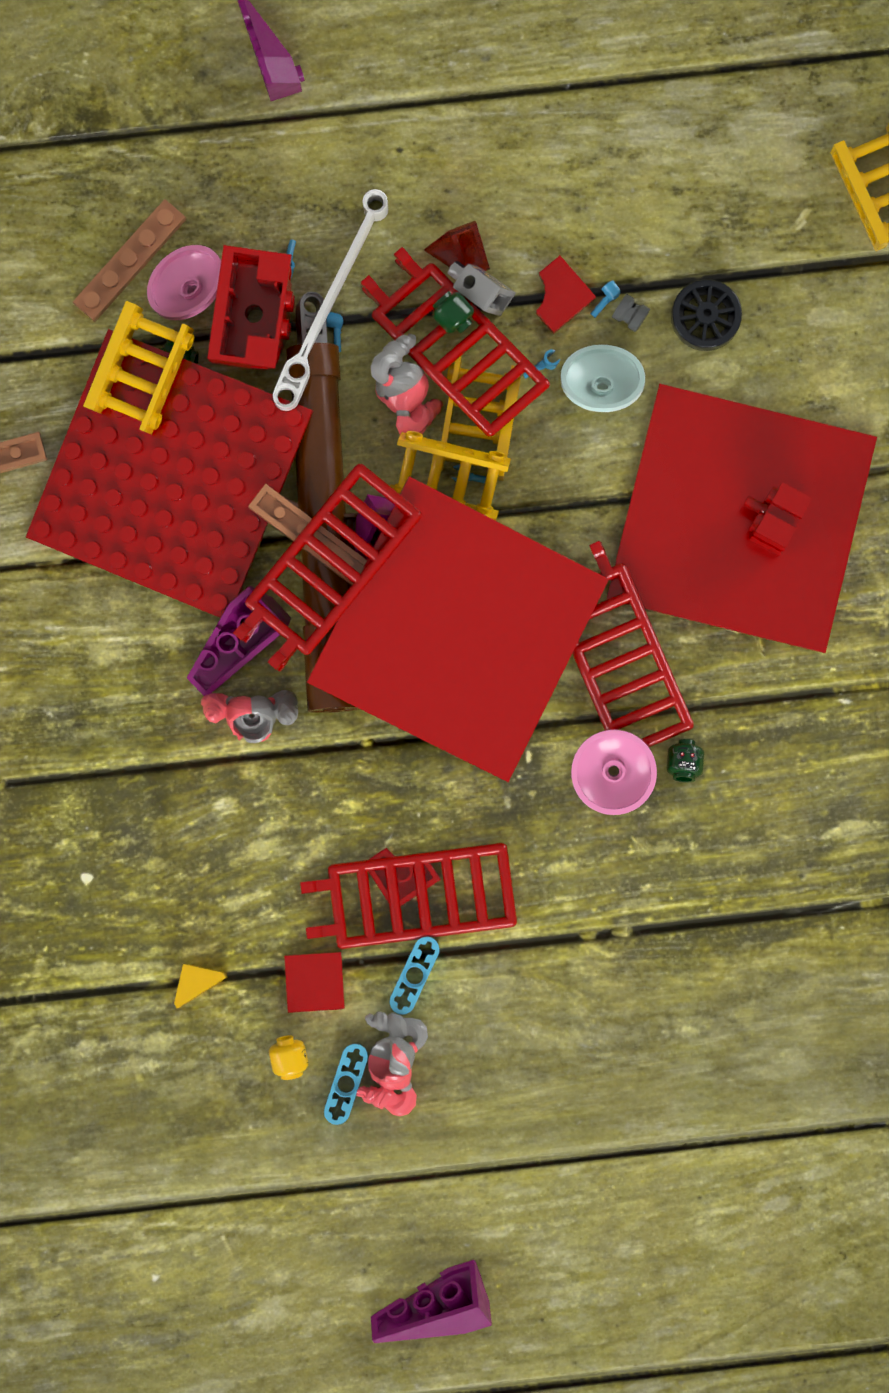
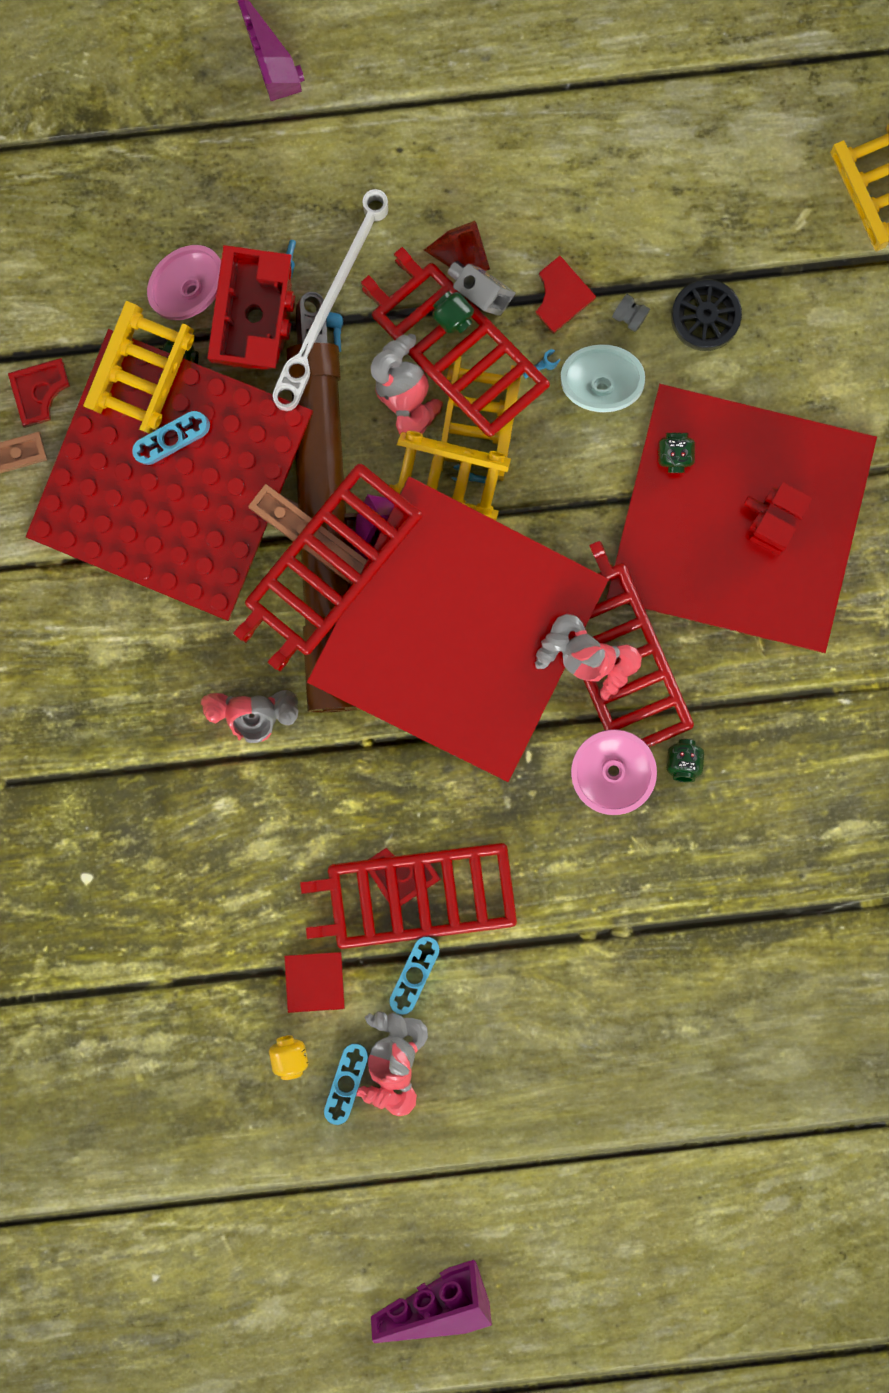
nougat plate [73,199,187,322] -> none
yellow slope [174,964,228,1008] -> none
magenta wedge [187,586,291,696] -> none
dark azure hand [590,280,620,318] -> none
none -> red tile [8,358,70,428]
none -> medium azure beam [132,411,210,465]
none -> hair [535,614,642,700]
none -> dark green head [658,433,695,473]

